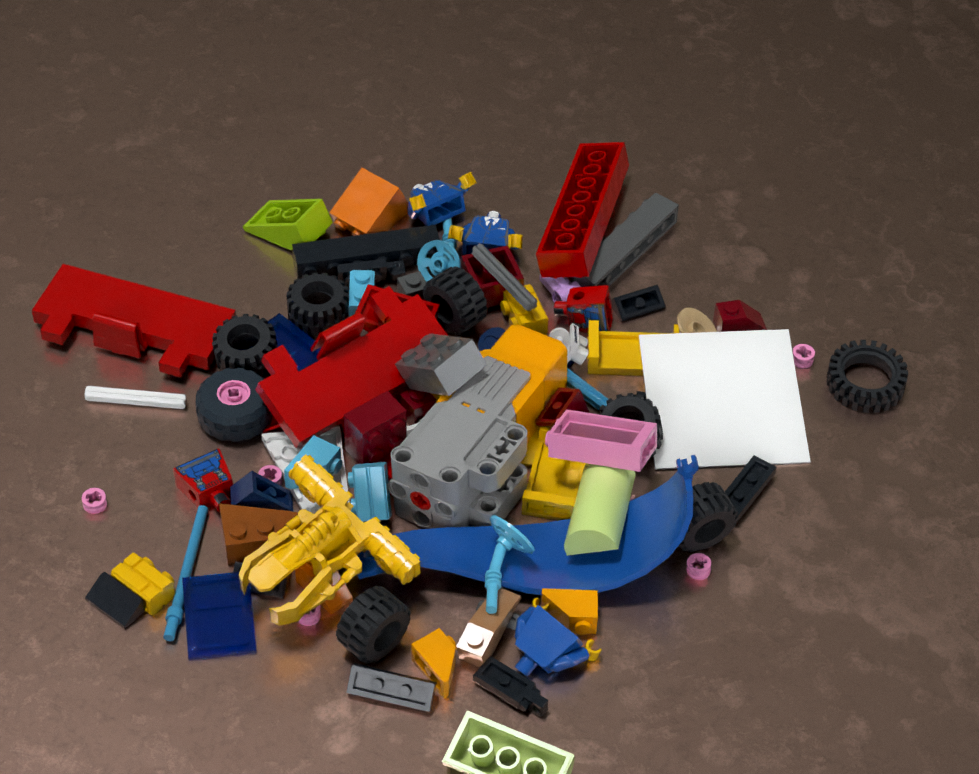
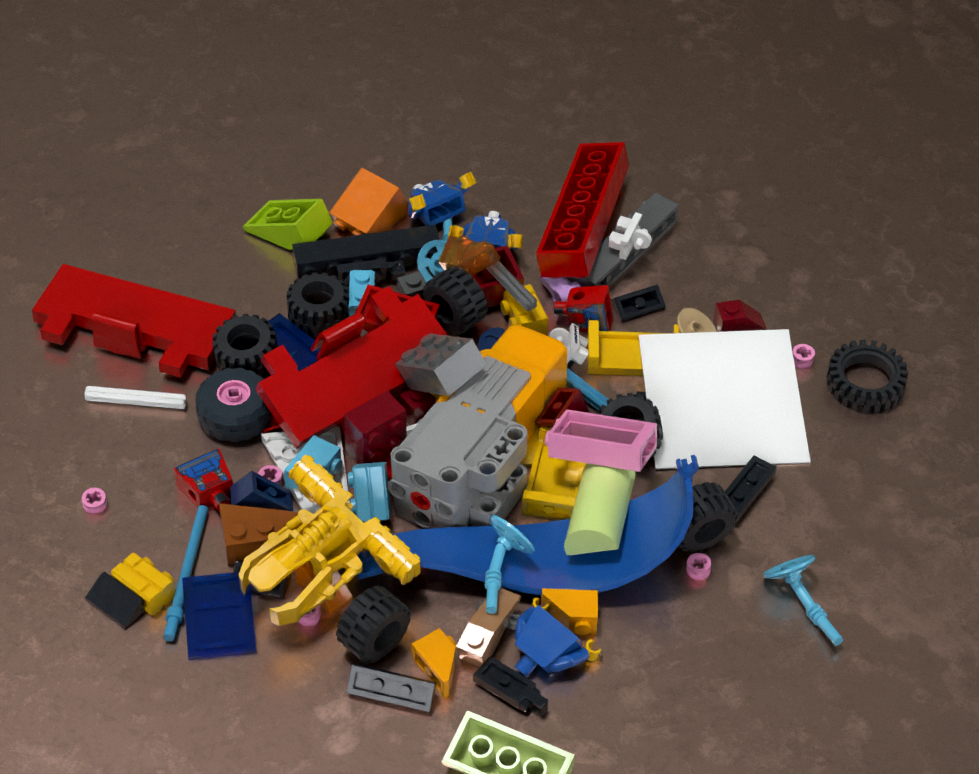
none -> clear orange slope [438,236,500,276]
none -> white hips [608,212,652,260]
none -> medium azure dish [763,555,843,646]

